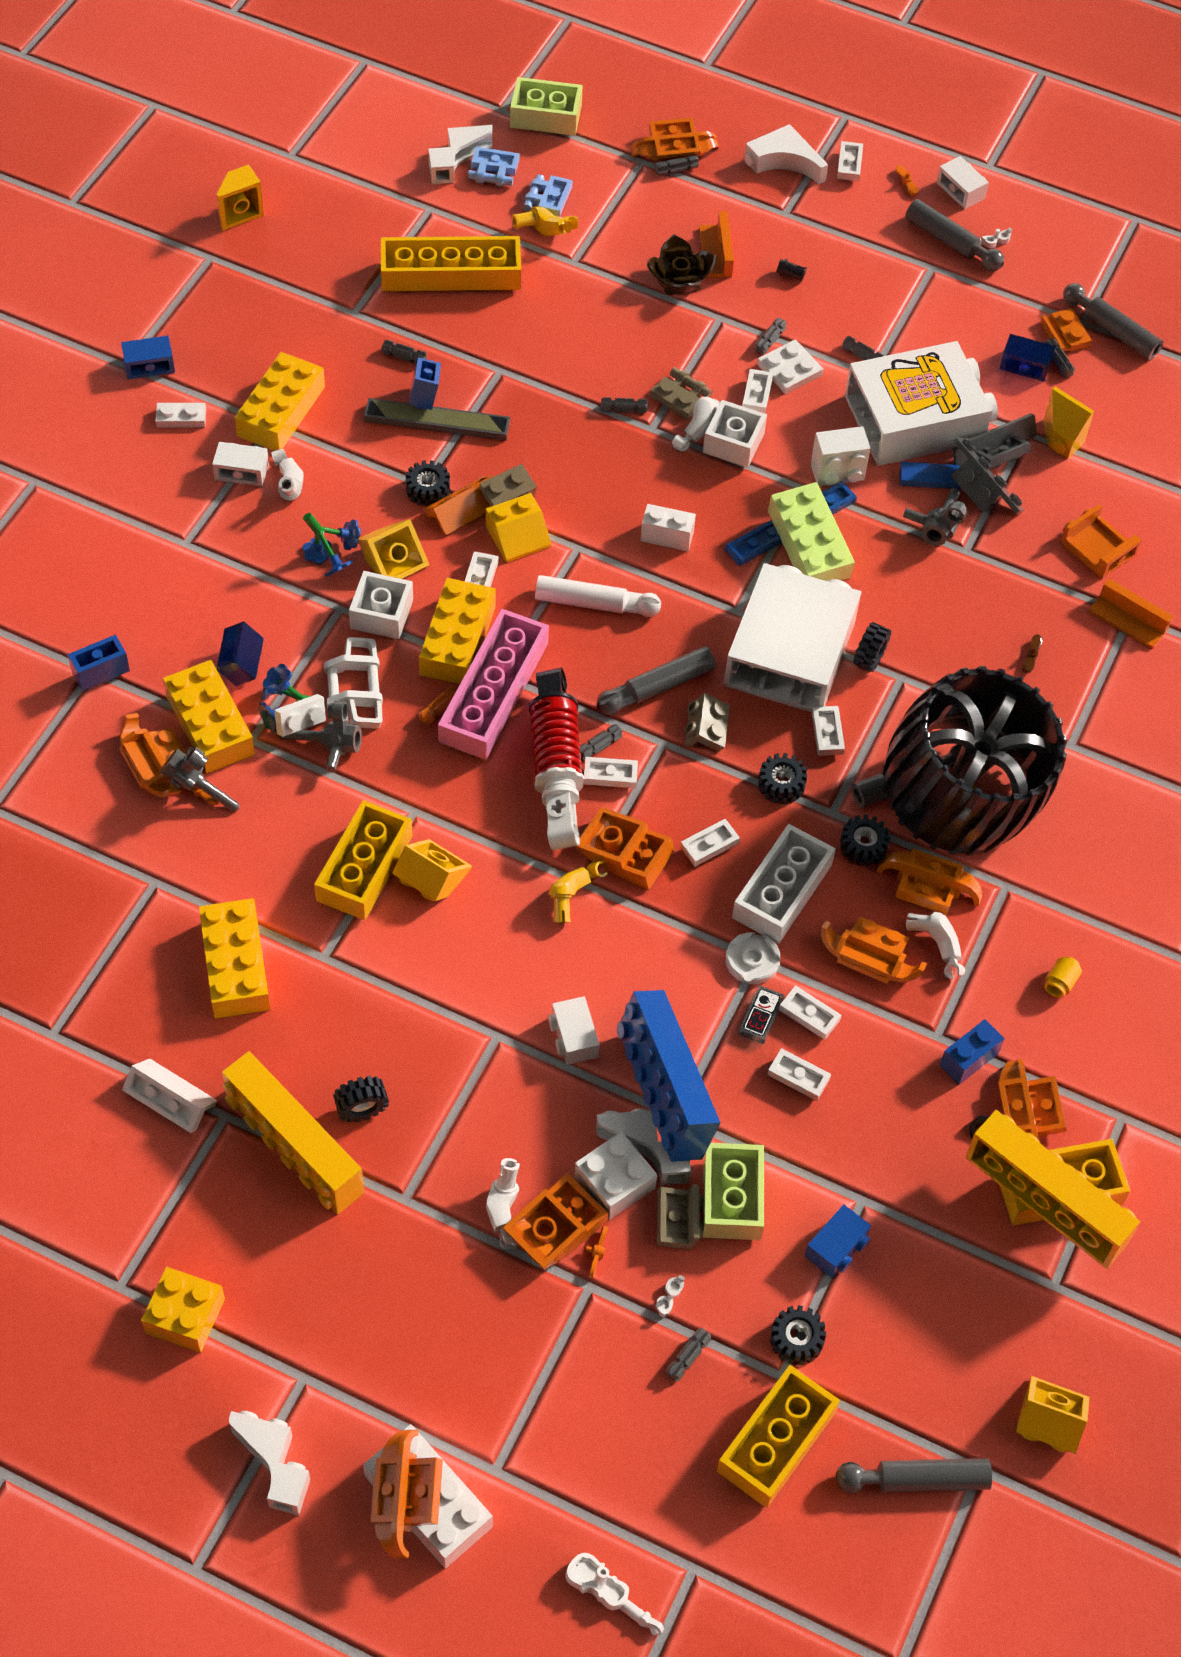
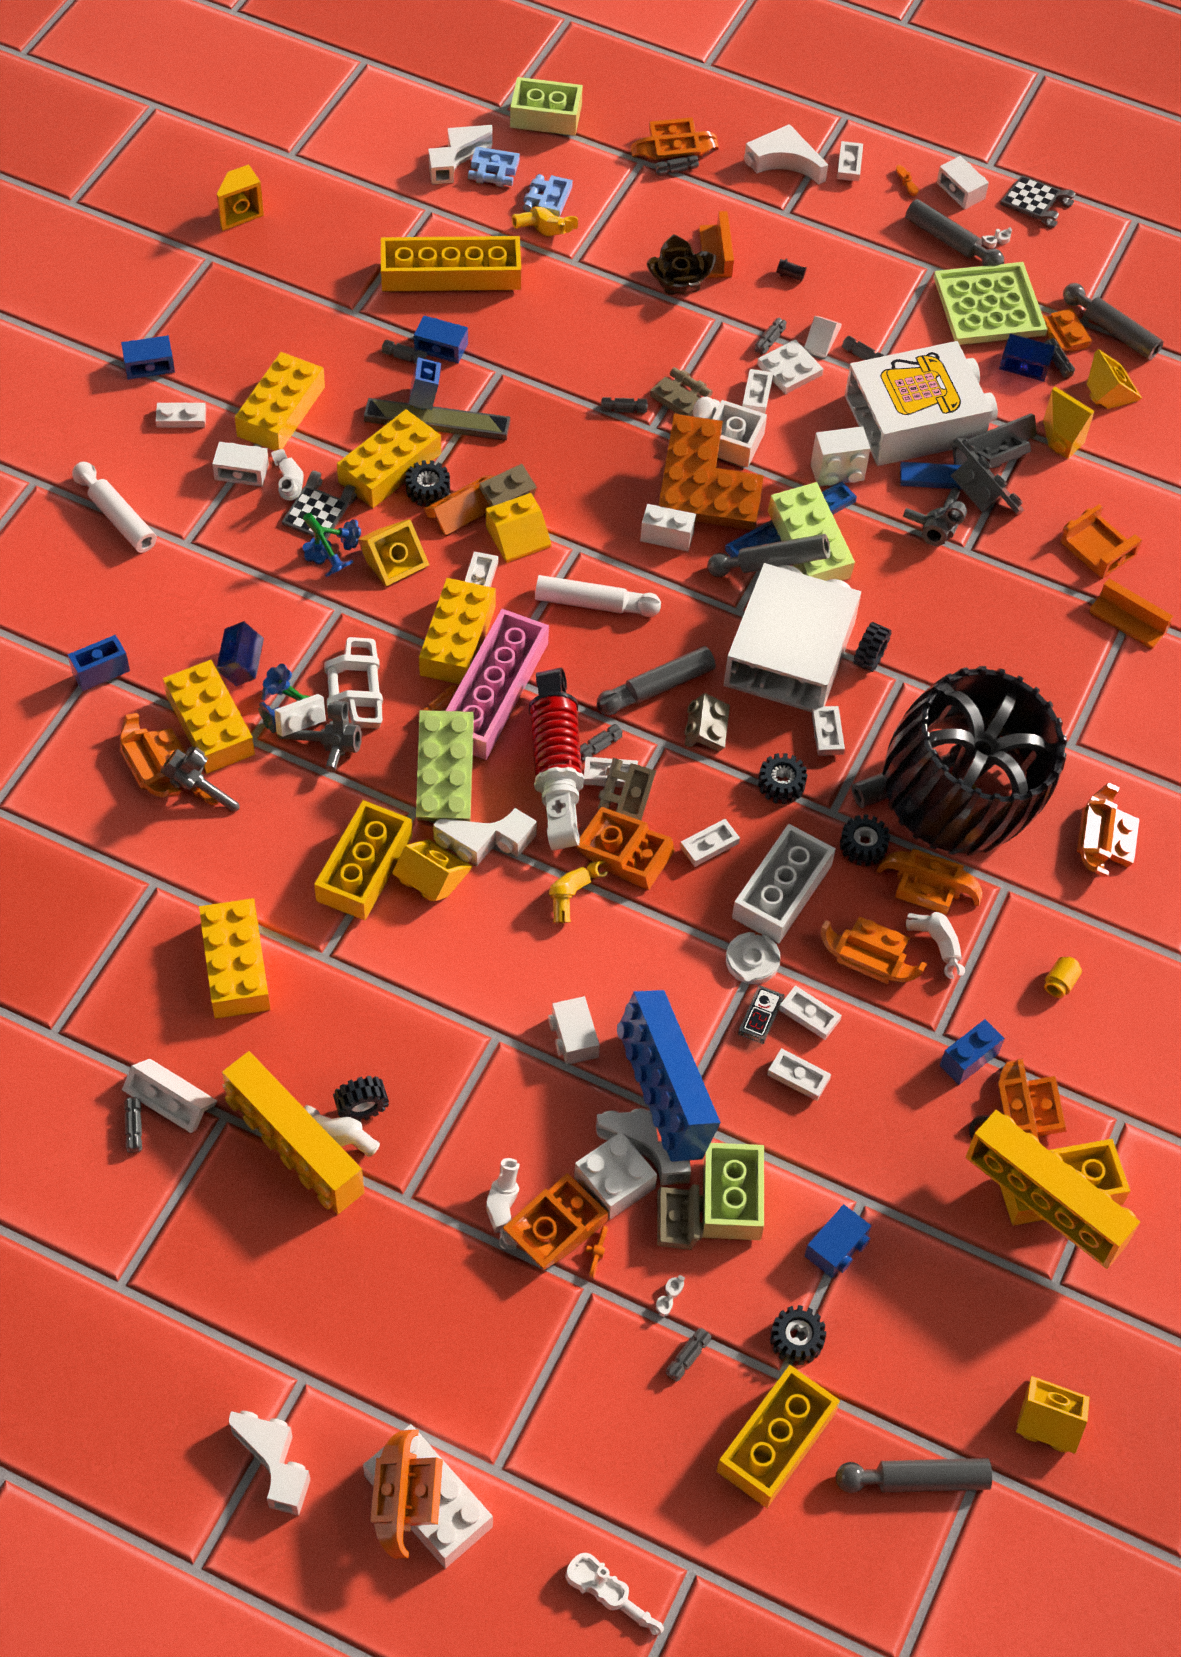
yellow brick [141,1267,225,1353] -> none
white brick [349,571,413,639] -> none
reddish brown piece [1022,634,1043,673] -> none
none -> white piece [72,462,157,553]
none -> dark grey axle [124,1097,142,1153]
none -> flag [282,470,357,540]
none -> white arm [304,1105,380,1157]
none -> yellow brick [337,409,441,508]
none -> blue brick [414,315,468,364]
none -> yellowish green brick [416,710,474,822]
none -> white arch [433,808,537,866]
none -> dark tan plate [598,758,656,820]
none -> orange brick [659,414,764,530]
none -> dark grey piece [707,534,830,577]
none -> white slope [804,316,842,358]
none -> yellowish green plate [933,262,1047,345]
none -> flag [1001,175,1075,228]
none -> orange plate [1077,783,1139,877]
none -> yellow slope [1087,349,1142,409]

